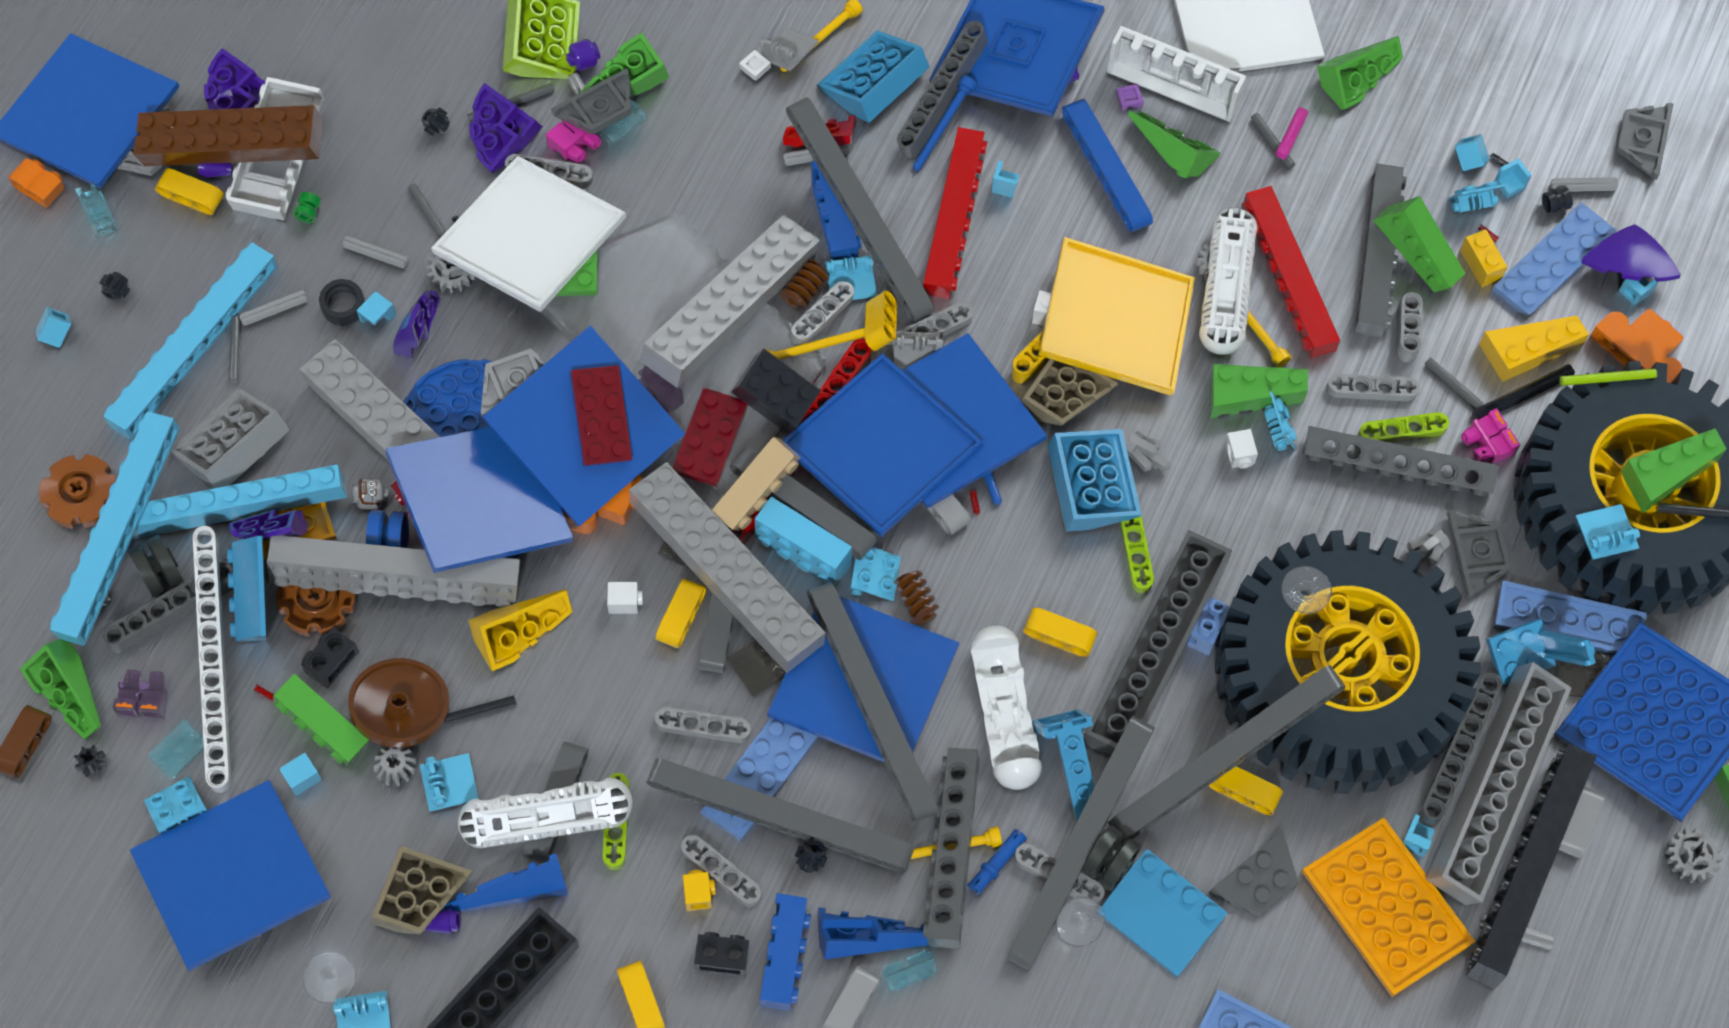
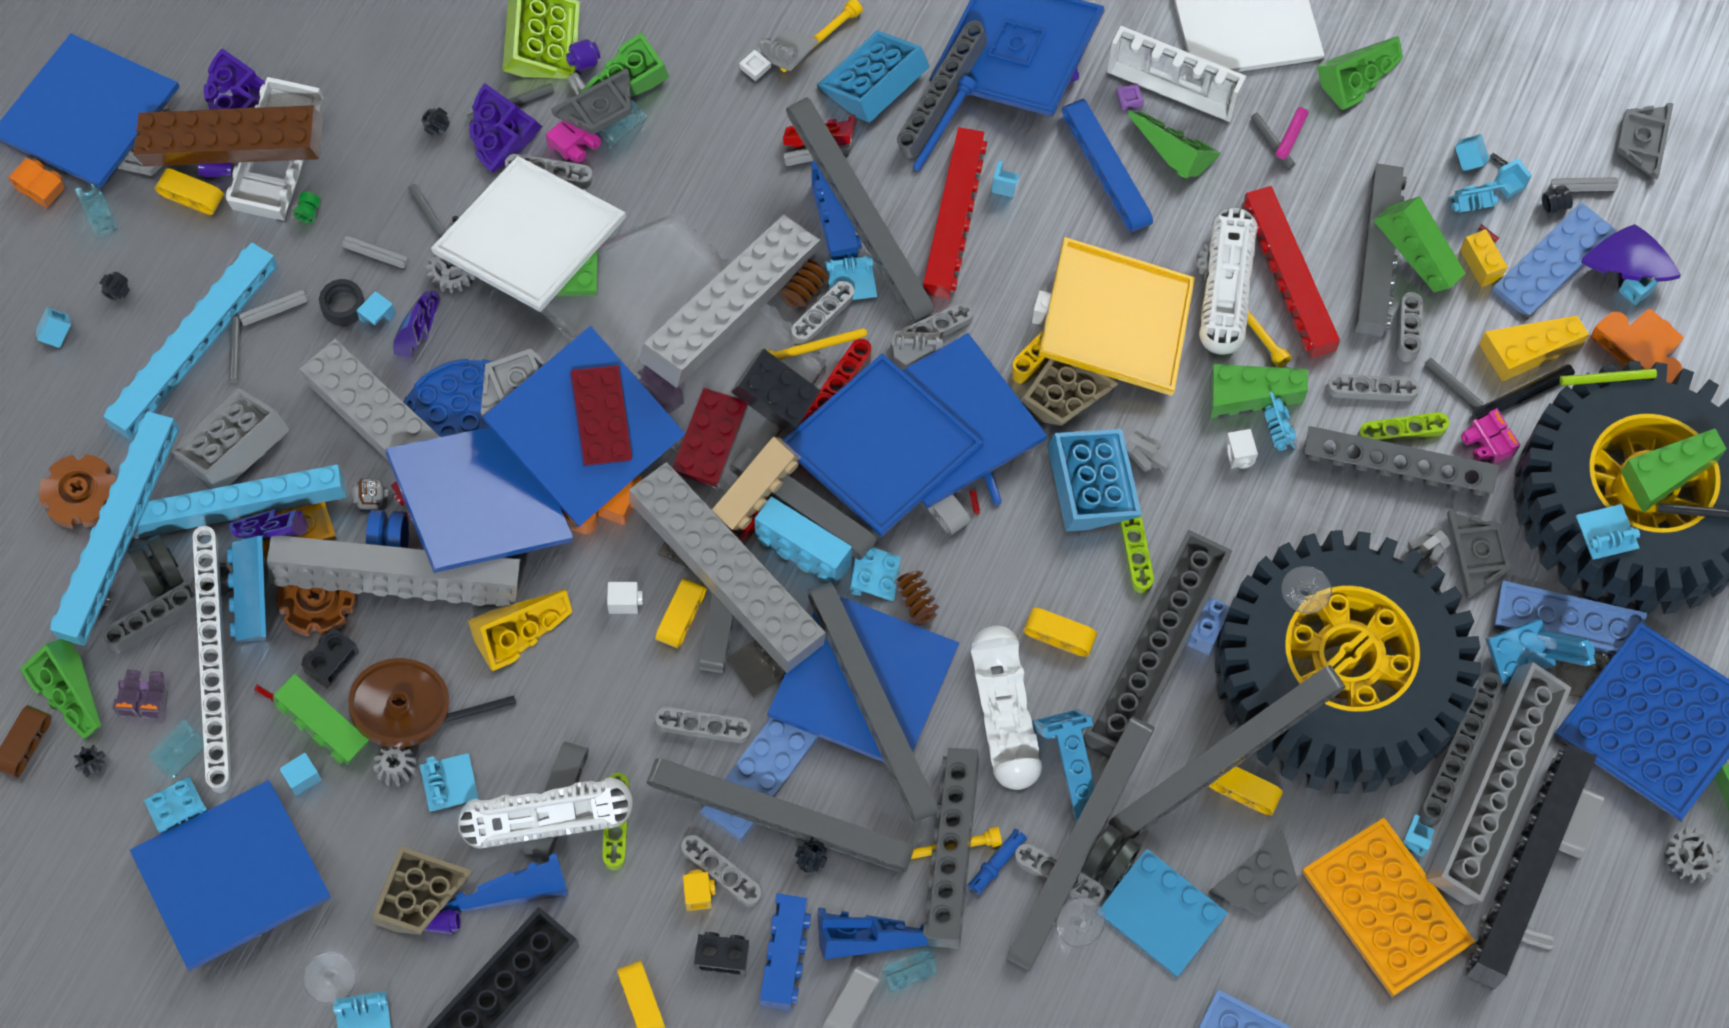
yellow beam [865,290,897,351] -> none

